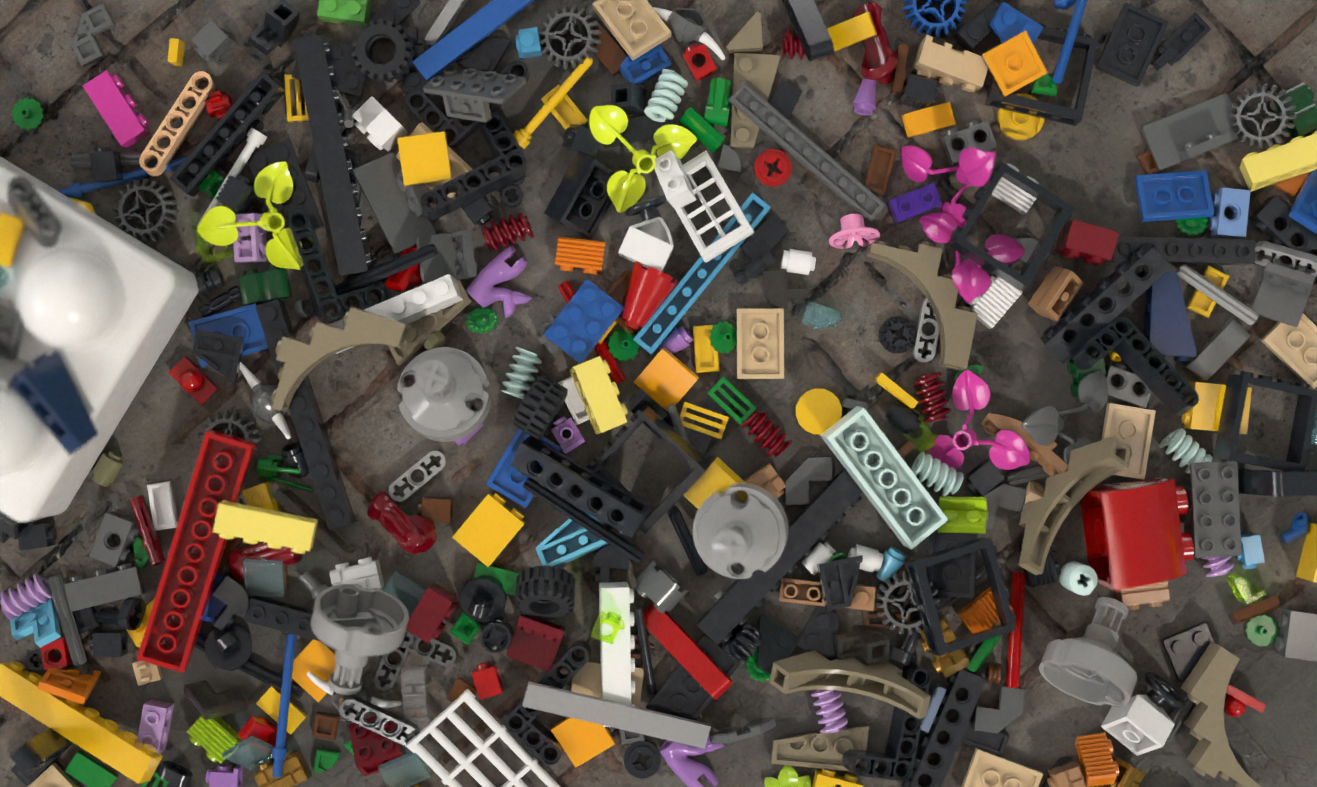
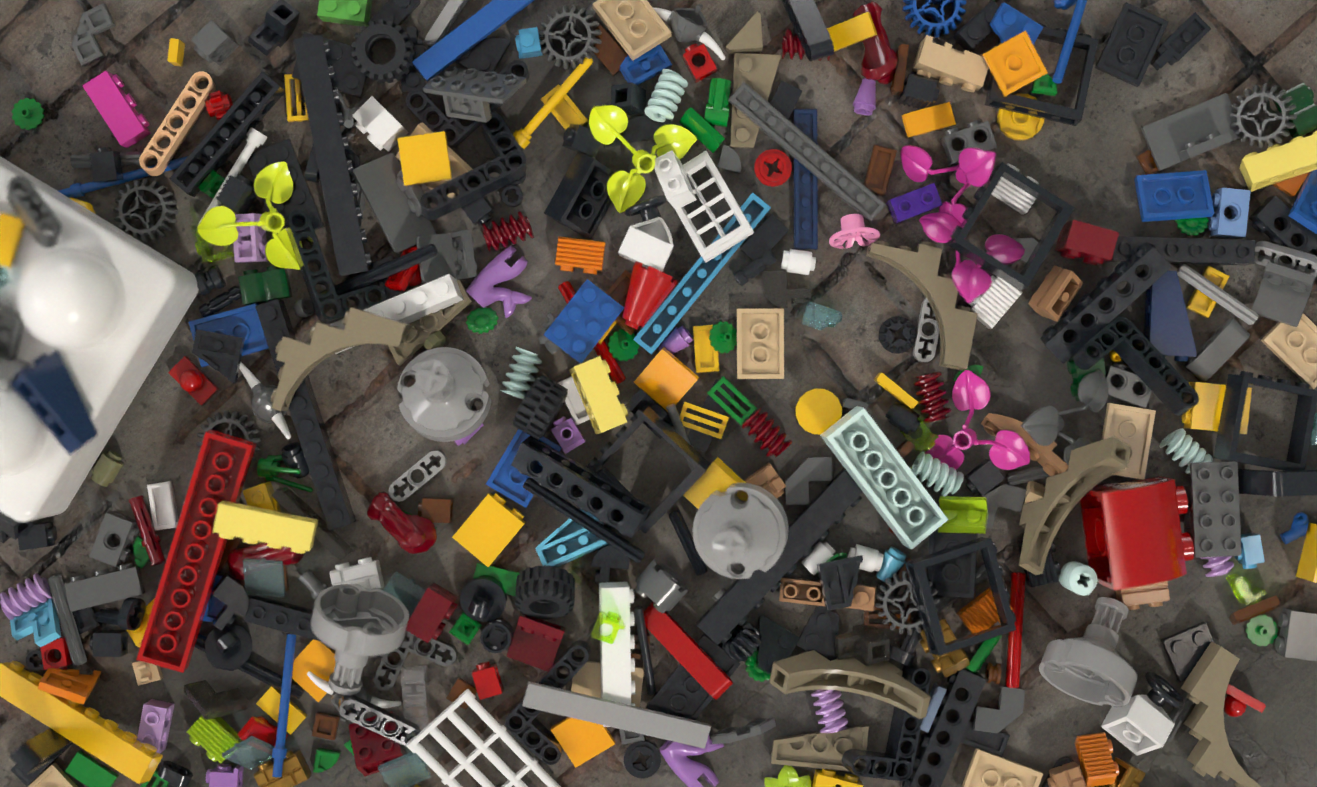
none -> dark blue tile [793,109,818,250]

